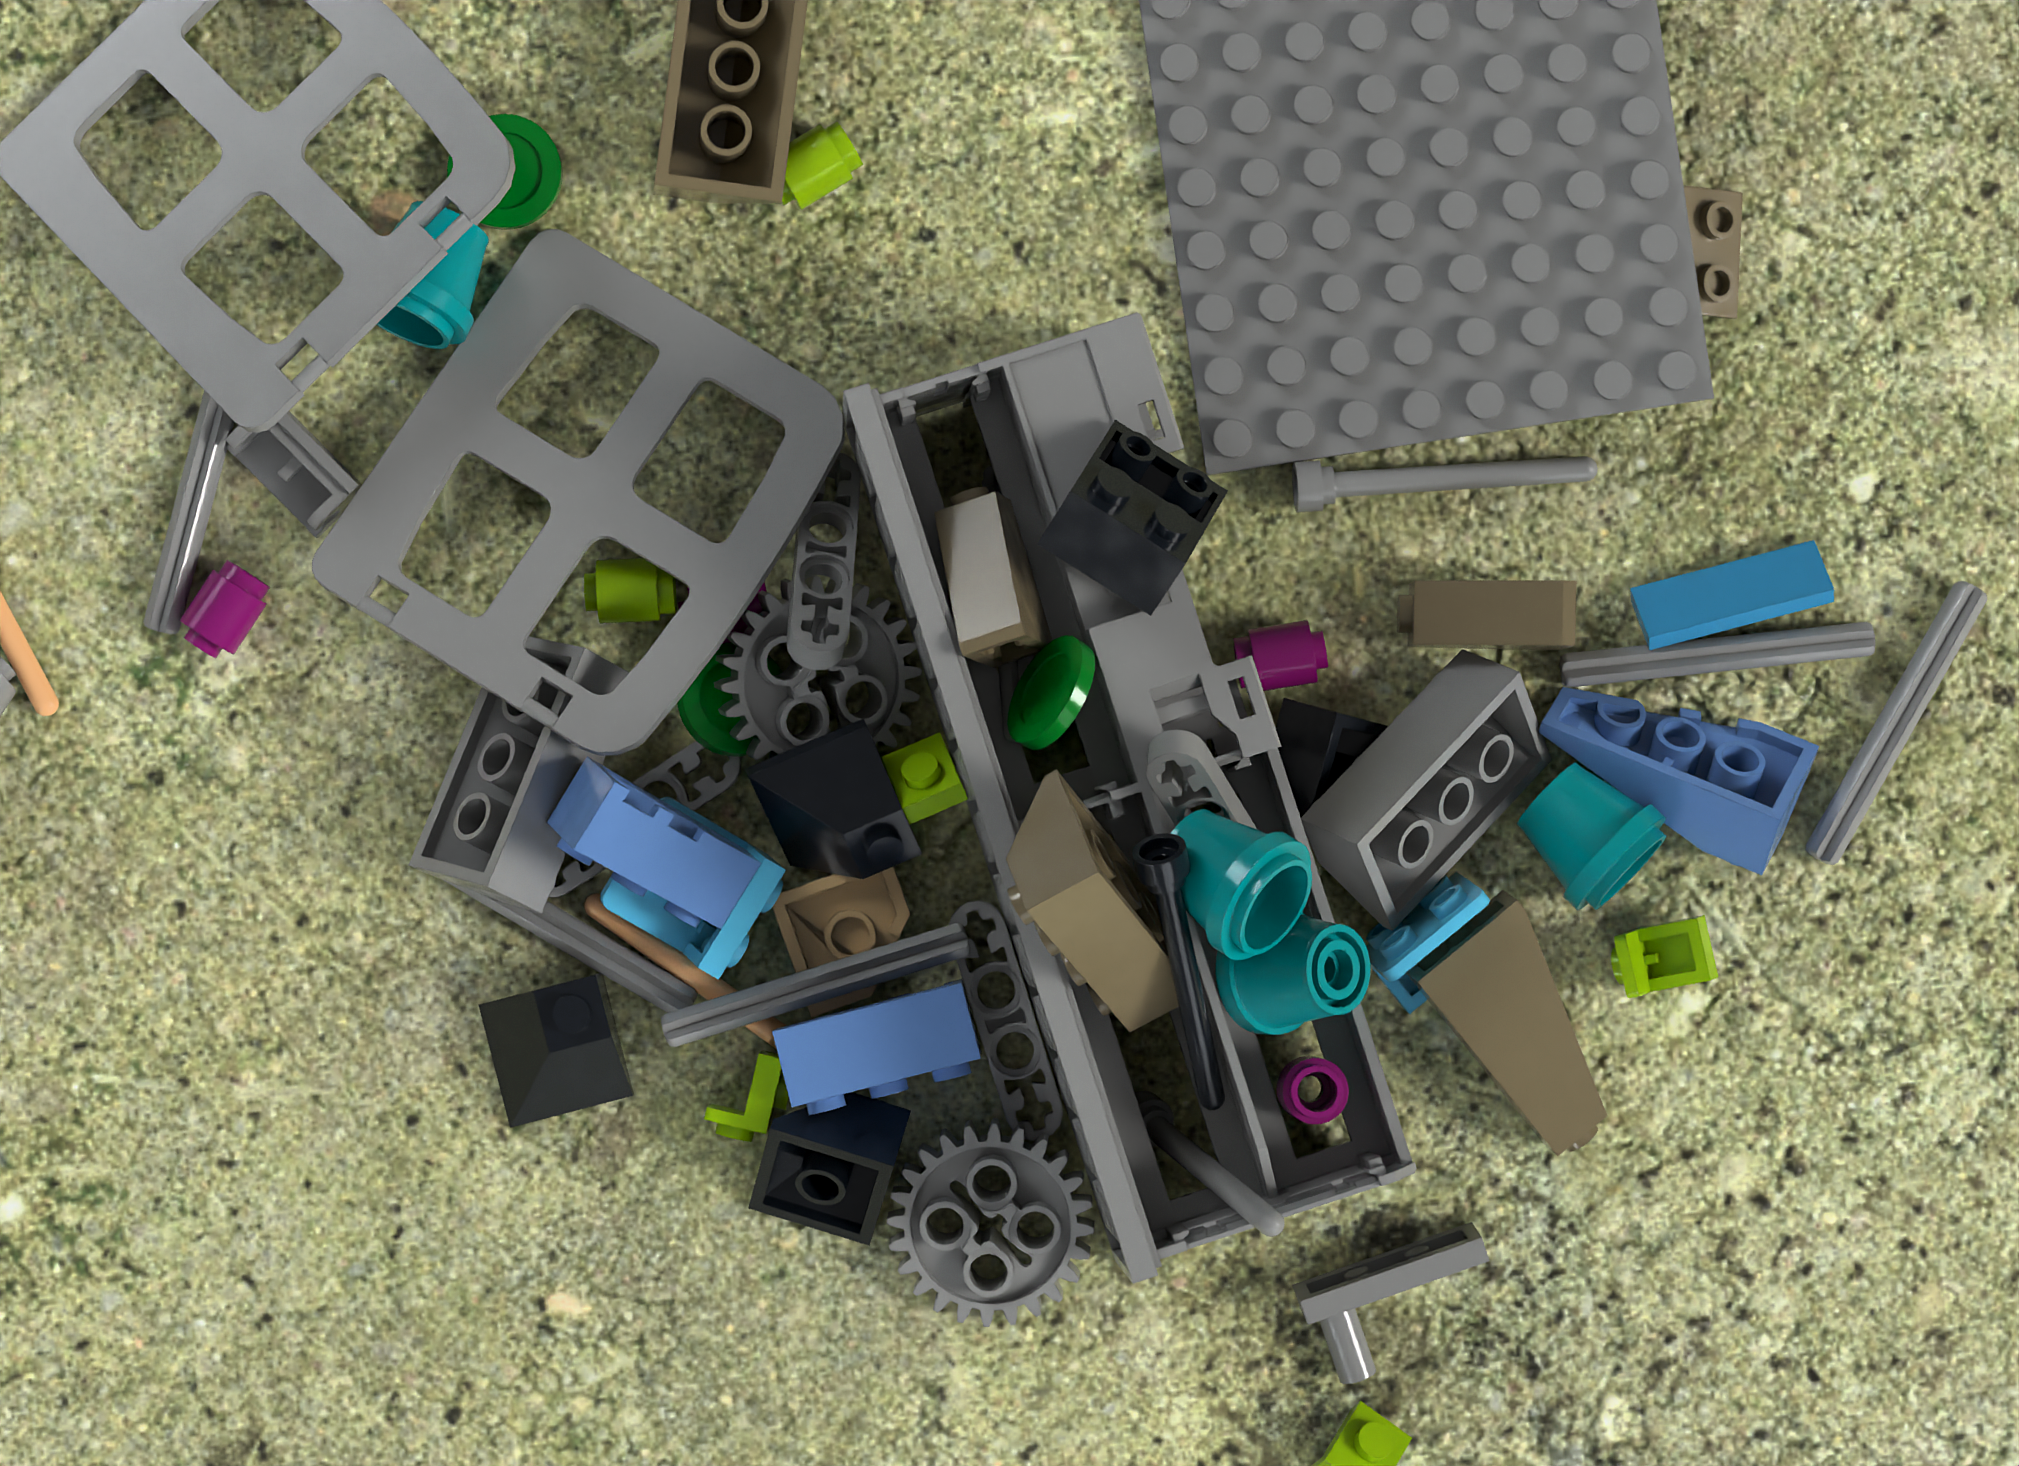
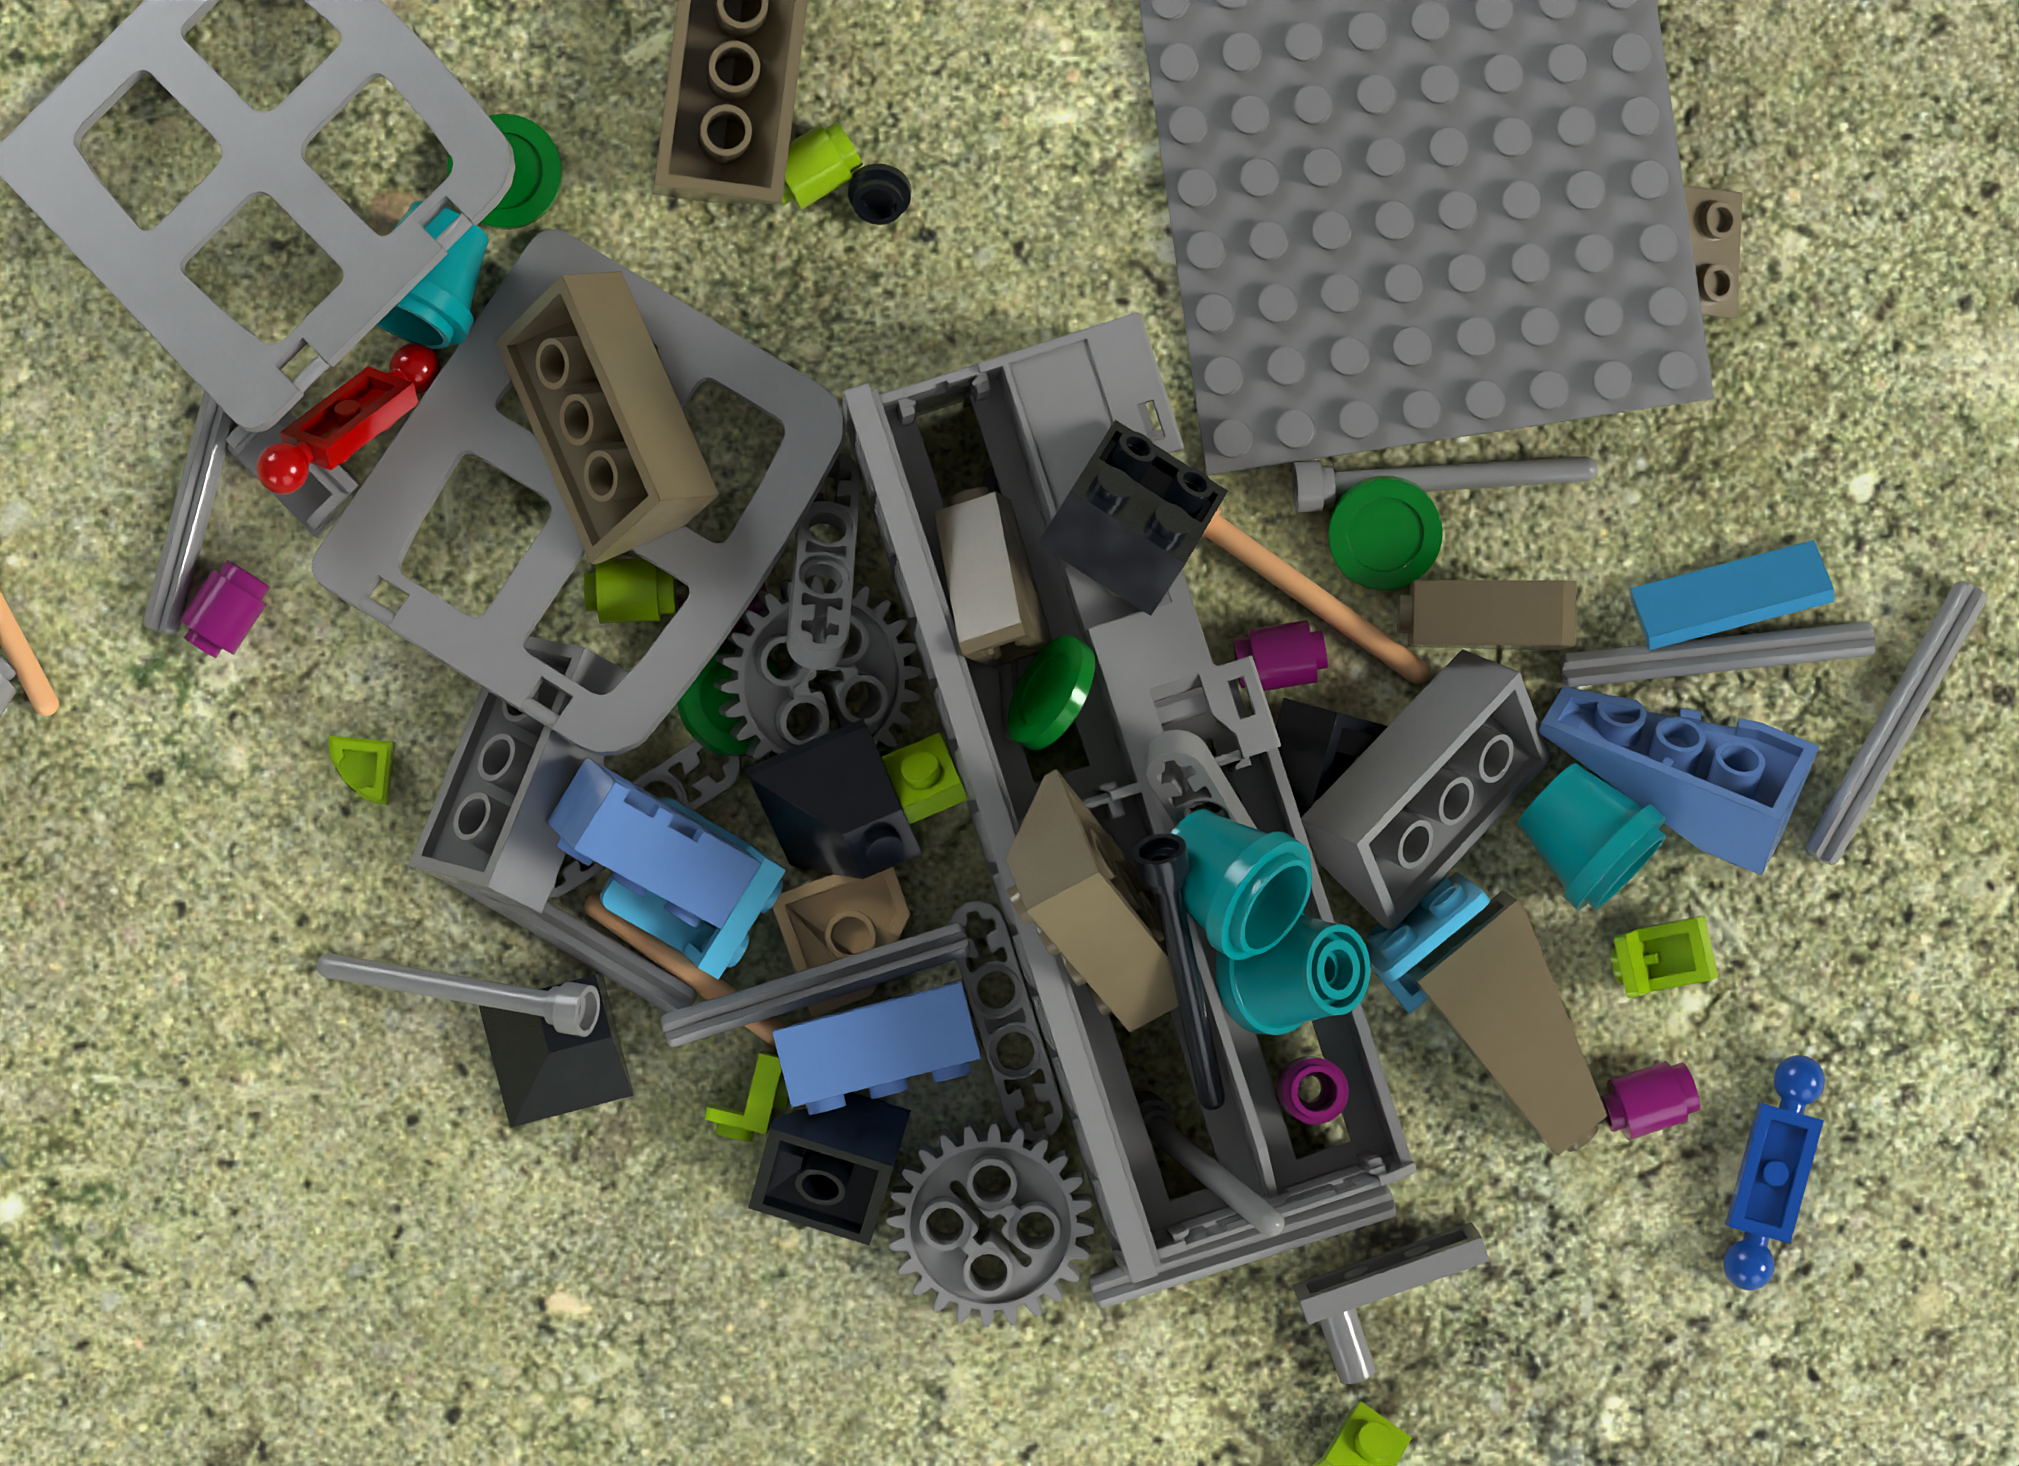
none -> red plate [256,343,440,494]
none -> light grey piece [317,953,600,1037]
none -> lime tile [328,735,395,805]
none -> dark tan slope [495,271,720,564]
none -> black plate [848,164,912,225]
none -> light grey axle [1089,1185,1396,1308]
none -> light nougat piece [1200,507,1430,685]
none -> green piece [1327,476,1443,590]
none -> magenta brick [1600,1061,1700,1140]
none -> blue plate [1723,1055,1825,1291]

